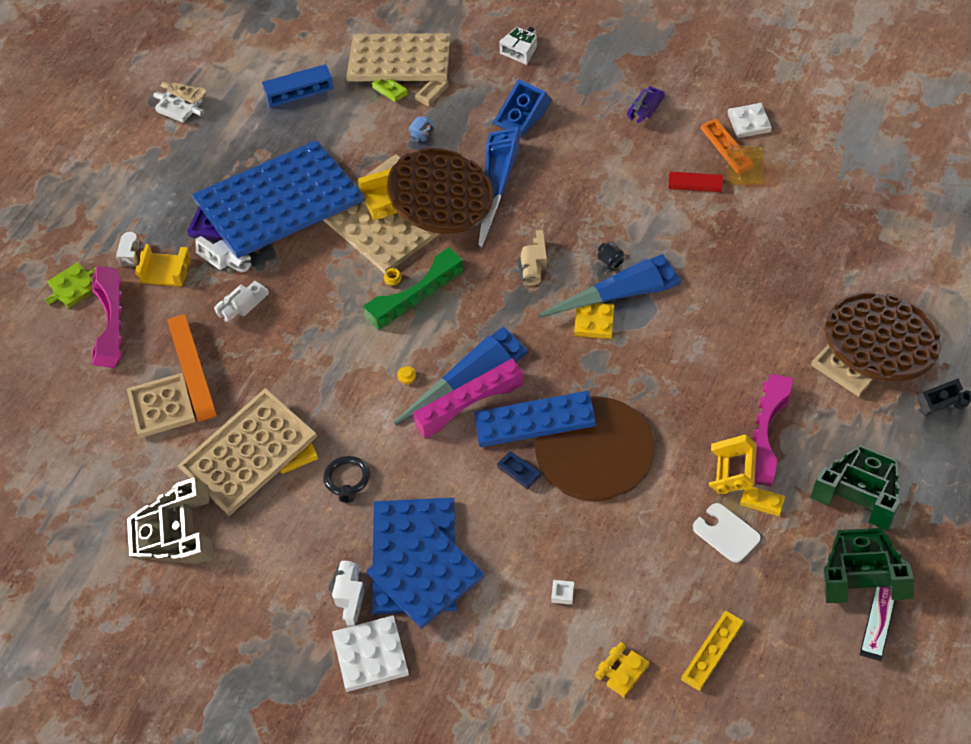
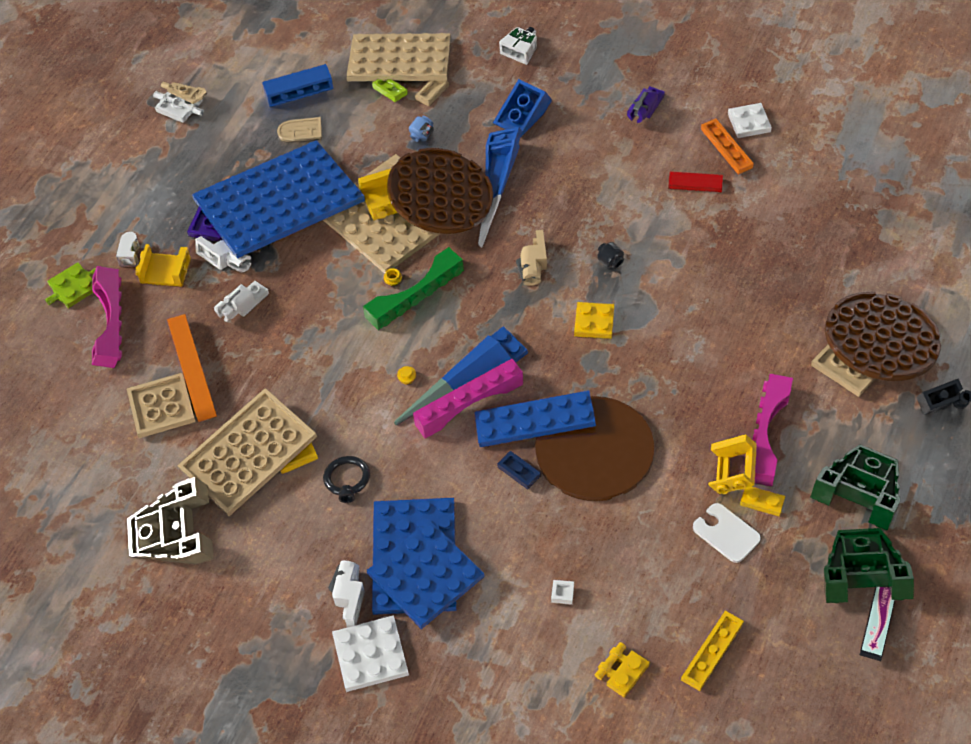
blue plate [539,254,681,318] -> none
clear yellow bracket [727,146,764,185] -> none
none -> tan window [277,117,322,142]

